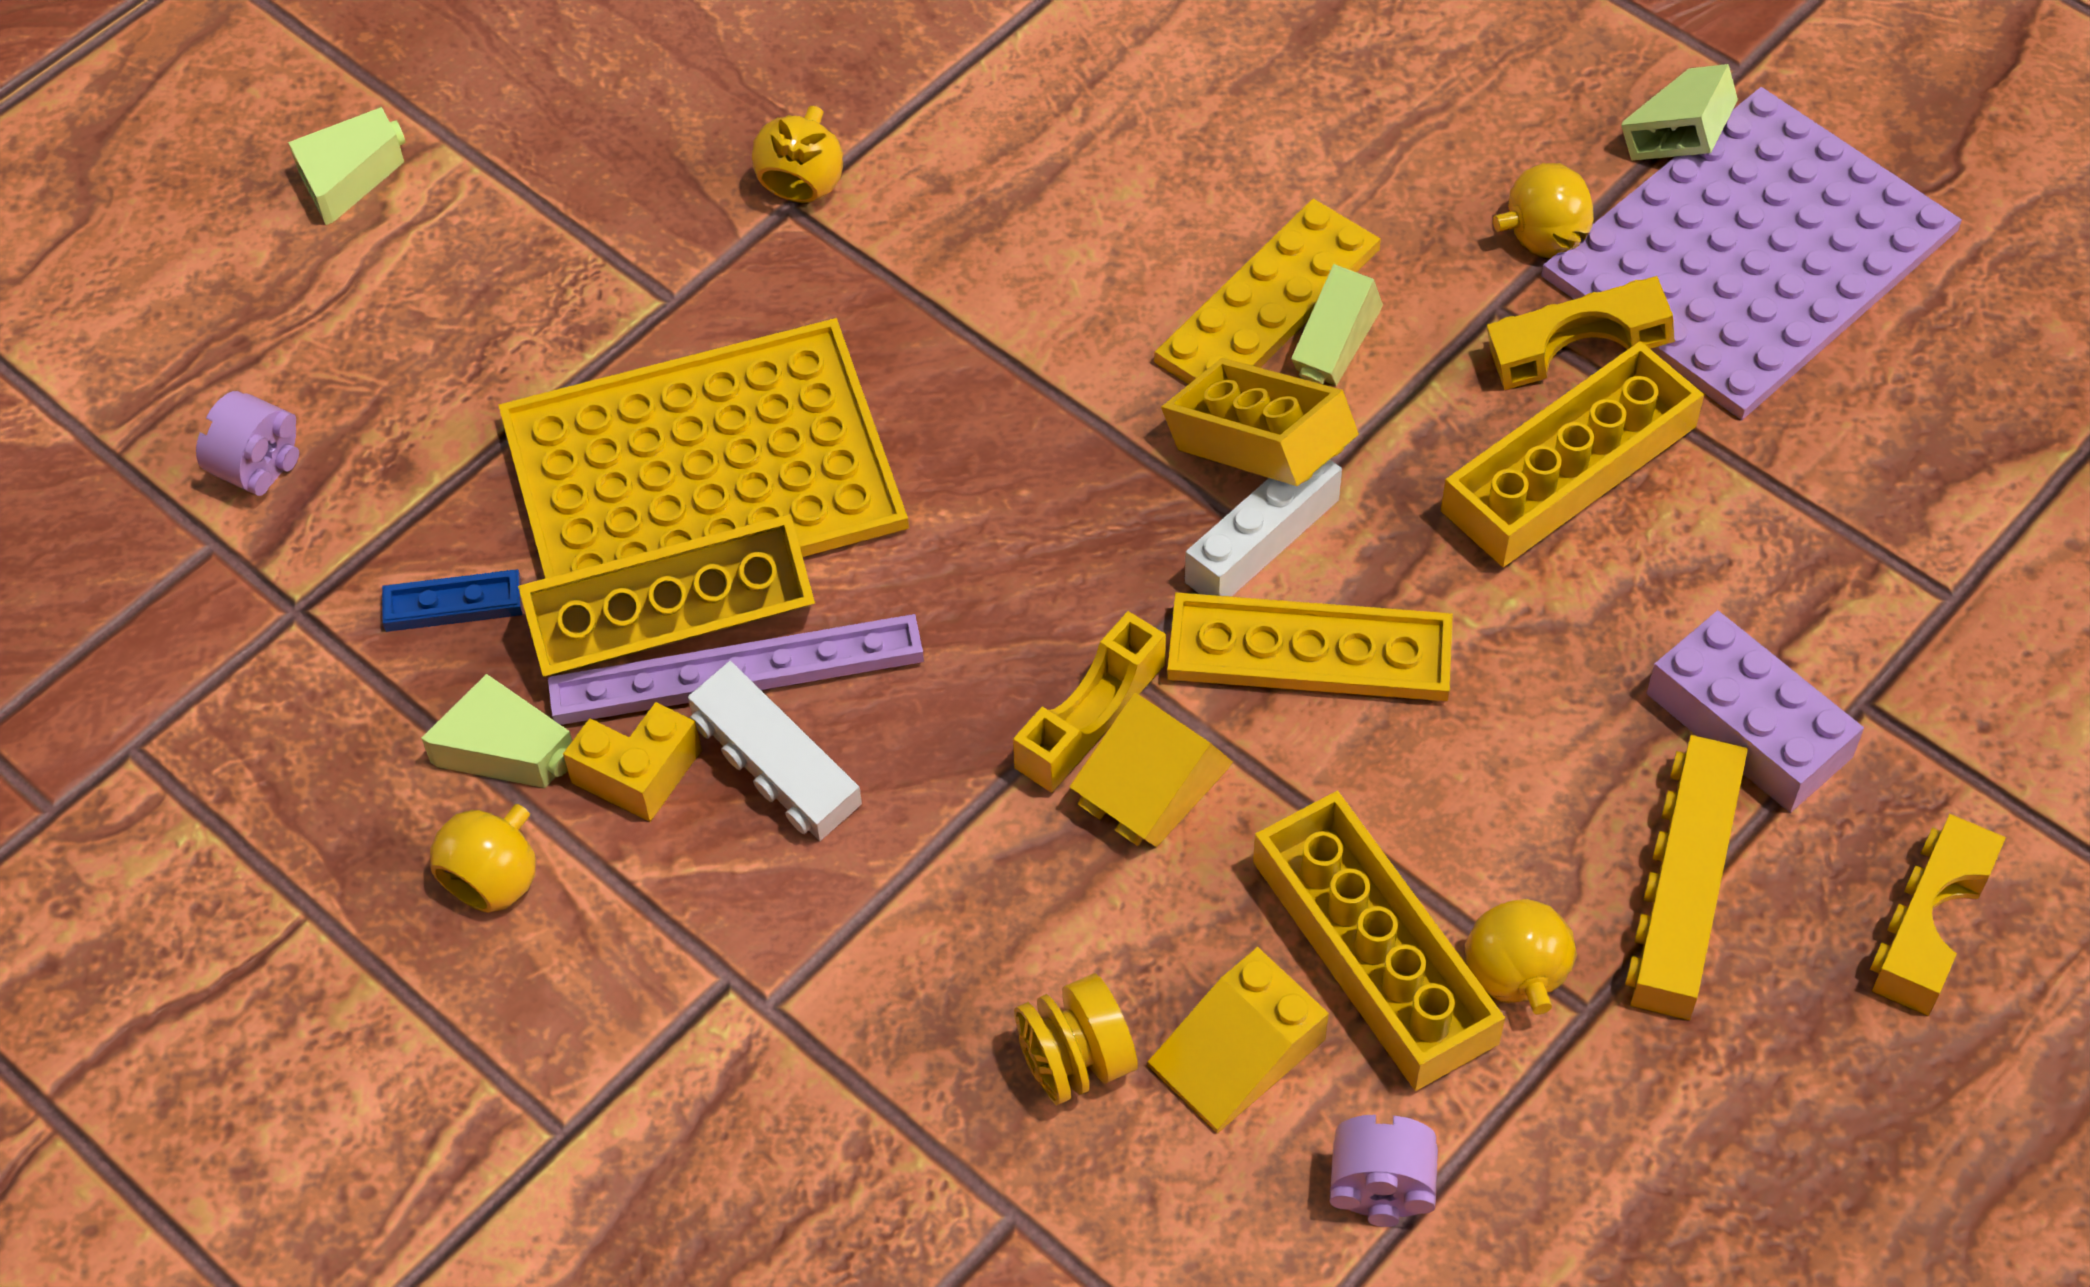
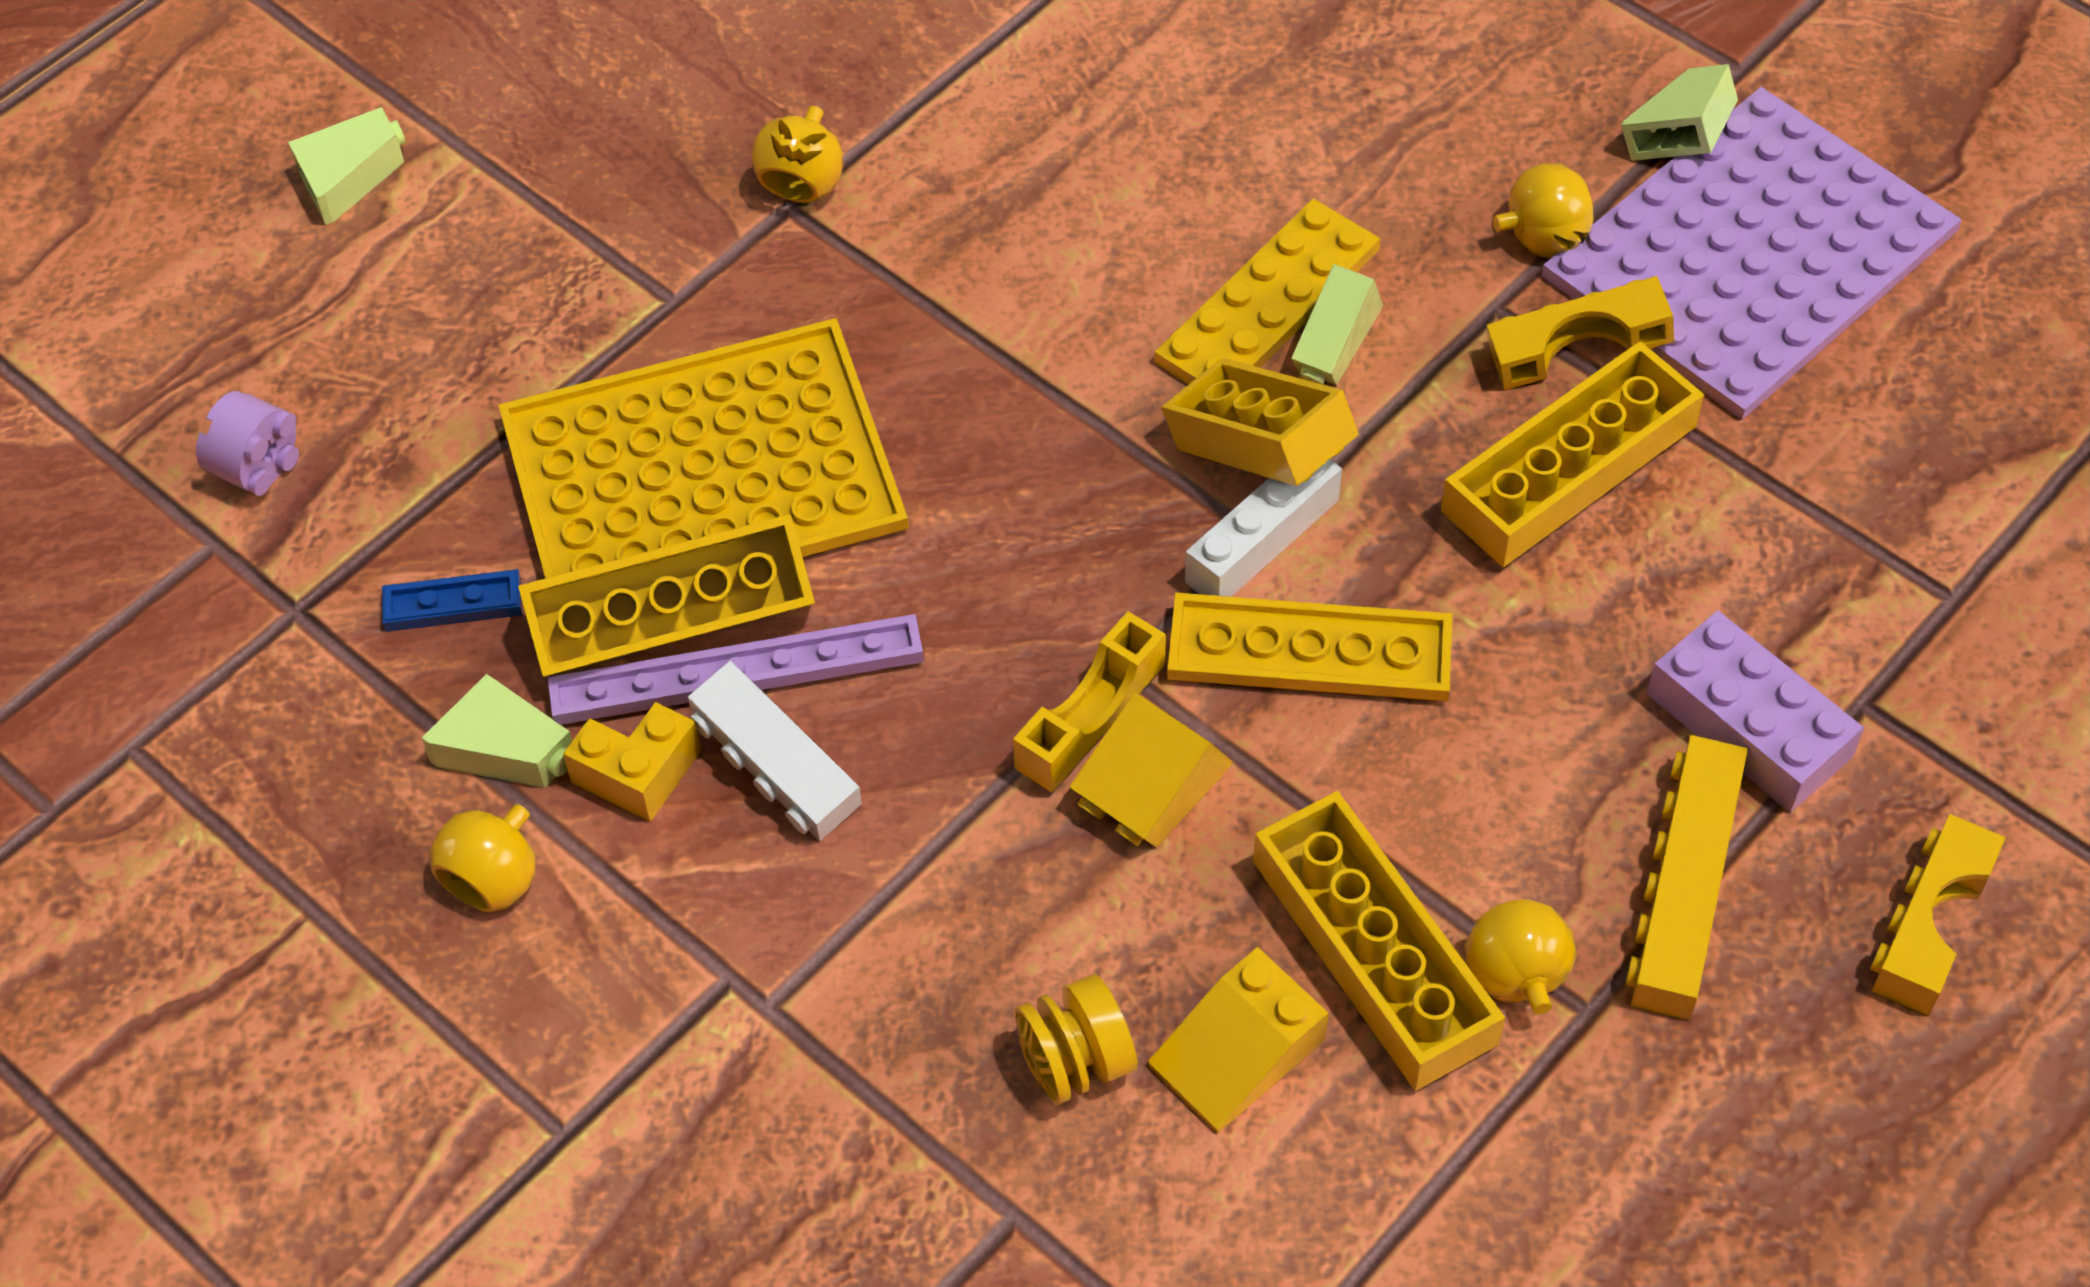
lavender brick [1330,1115,1438,1227] -> none

